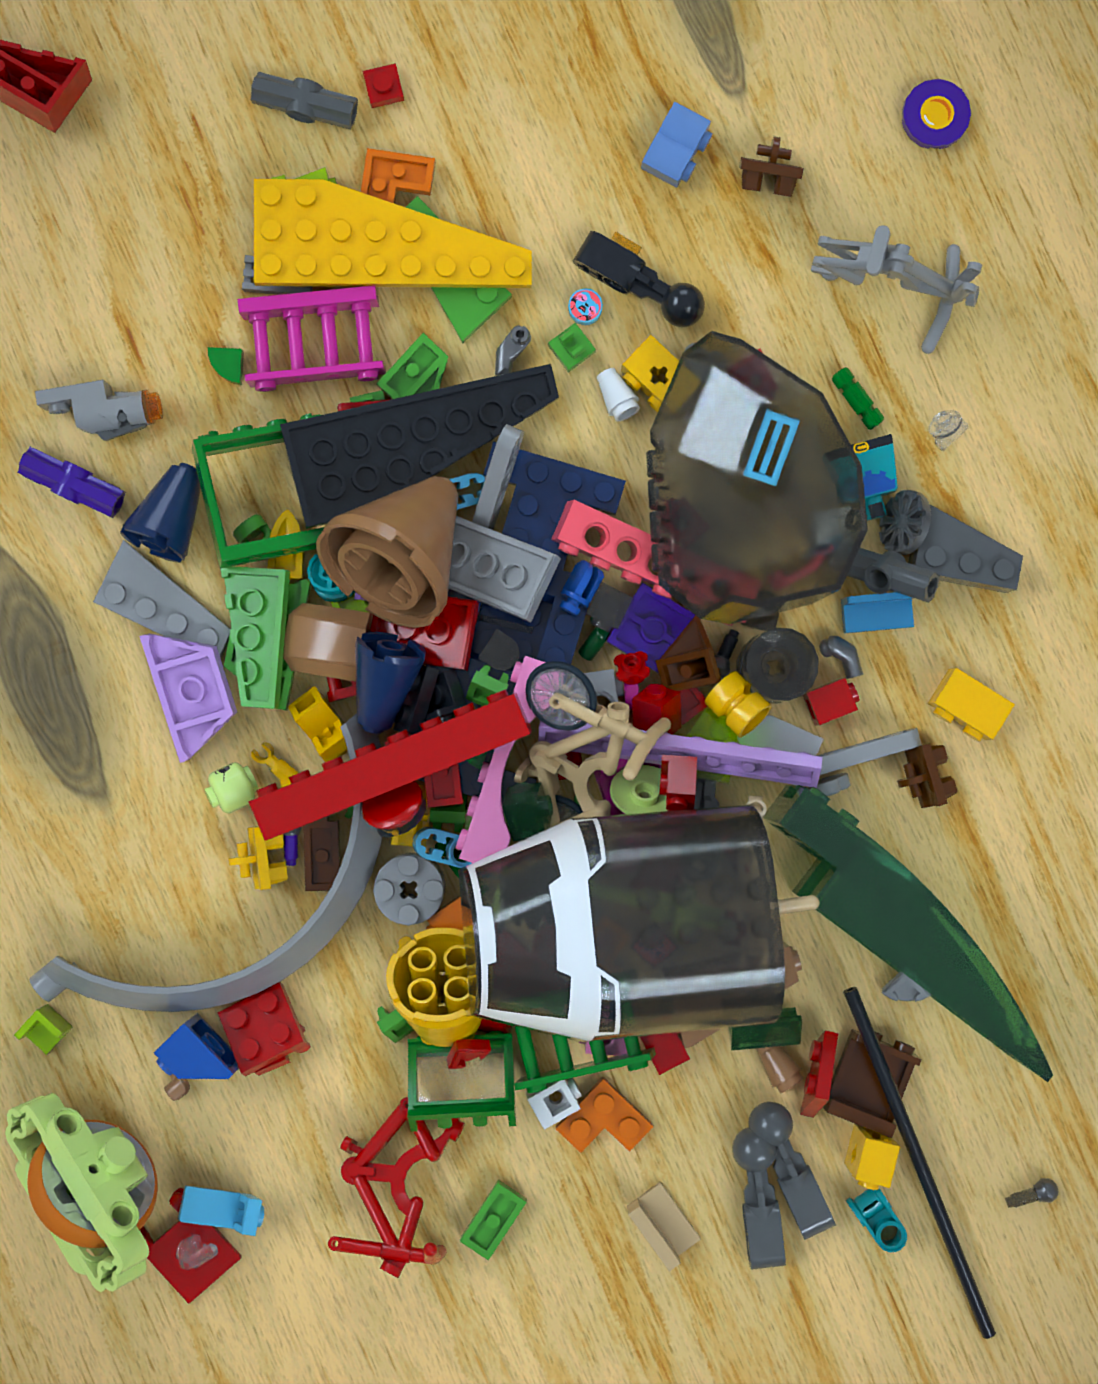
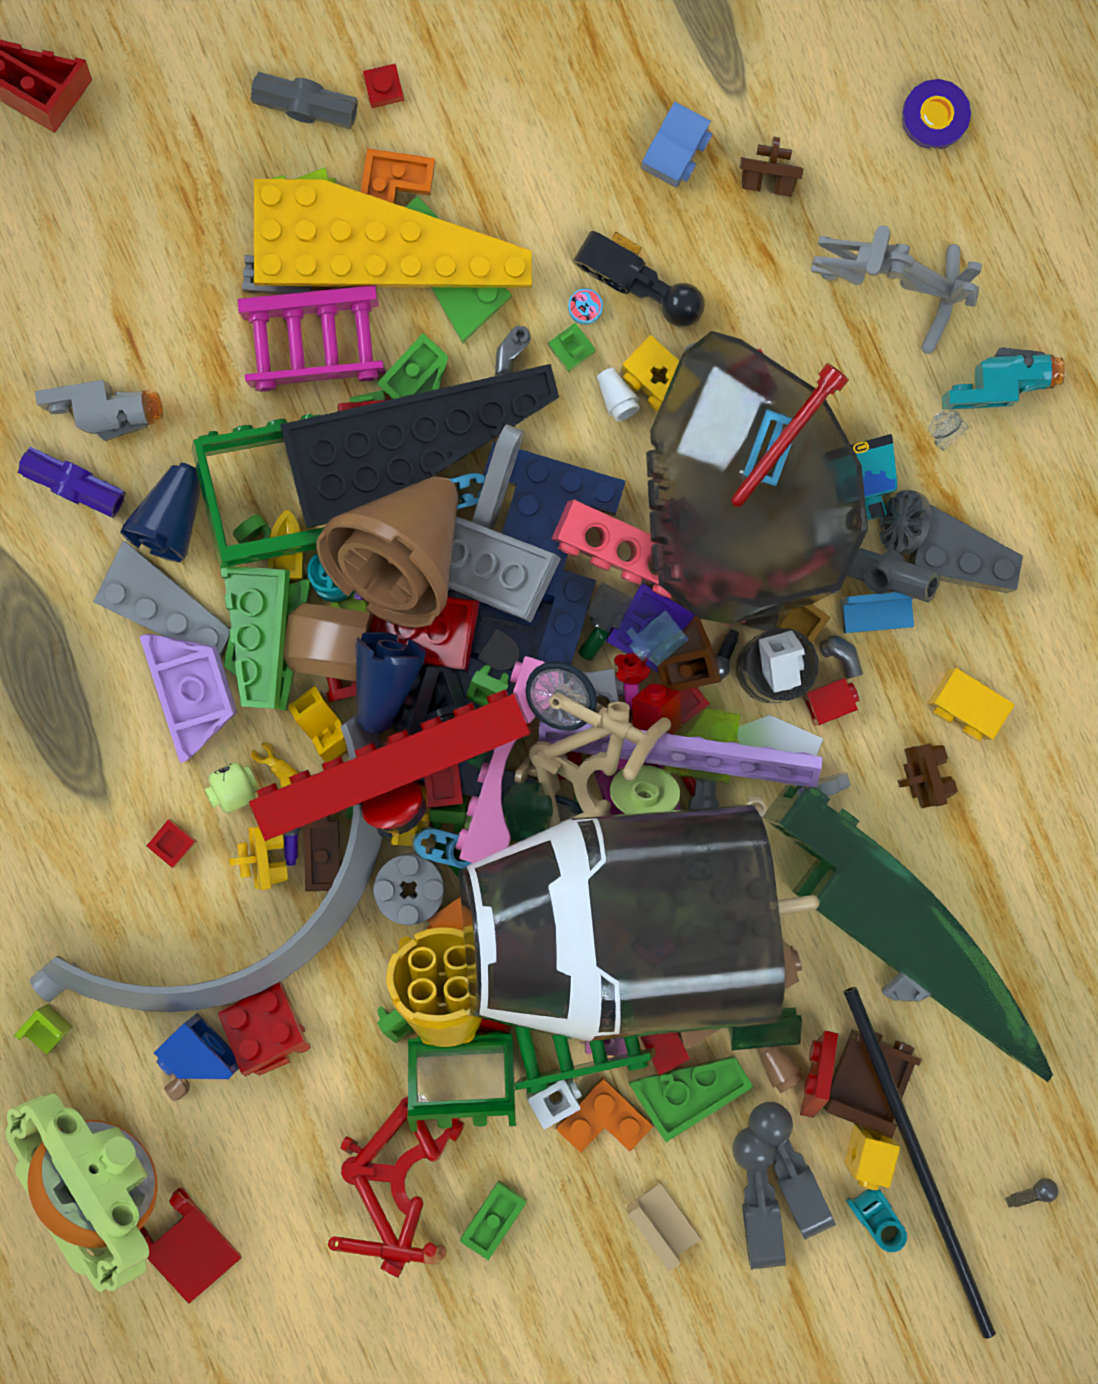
clear plate [176,1234,218,1270] -> none
medium azure bracket [178,1186,264,1236] -> none
green tile [208,347,244,385] -> none
red tile [447,1039,491,1069] -> none
blue arm [559,560,604,616] -> none
brick [659,755,697,813] -> none
yellow wheel [705,671,772,738] -> none
light grey beam [817,728,922,775] -> none
green axle [832,367,884,430] -> none
none -> red plate [146,819,197,868]
none -> clear light blue bracket [627,611,689,666]
none -> bright green wing [628,1055,753,1142]
none -> red piece [731,363,849,507]
none -> white brick [759,630,805,693]
none -> pearl gold panel [777,597,831,647]
none -> teal plate [942,347,1065,410]

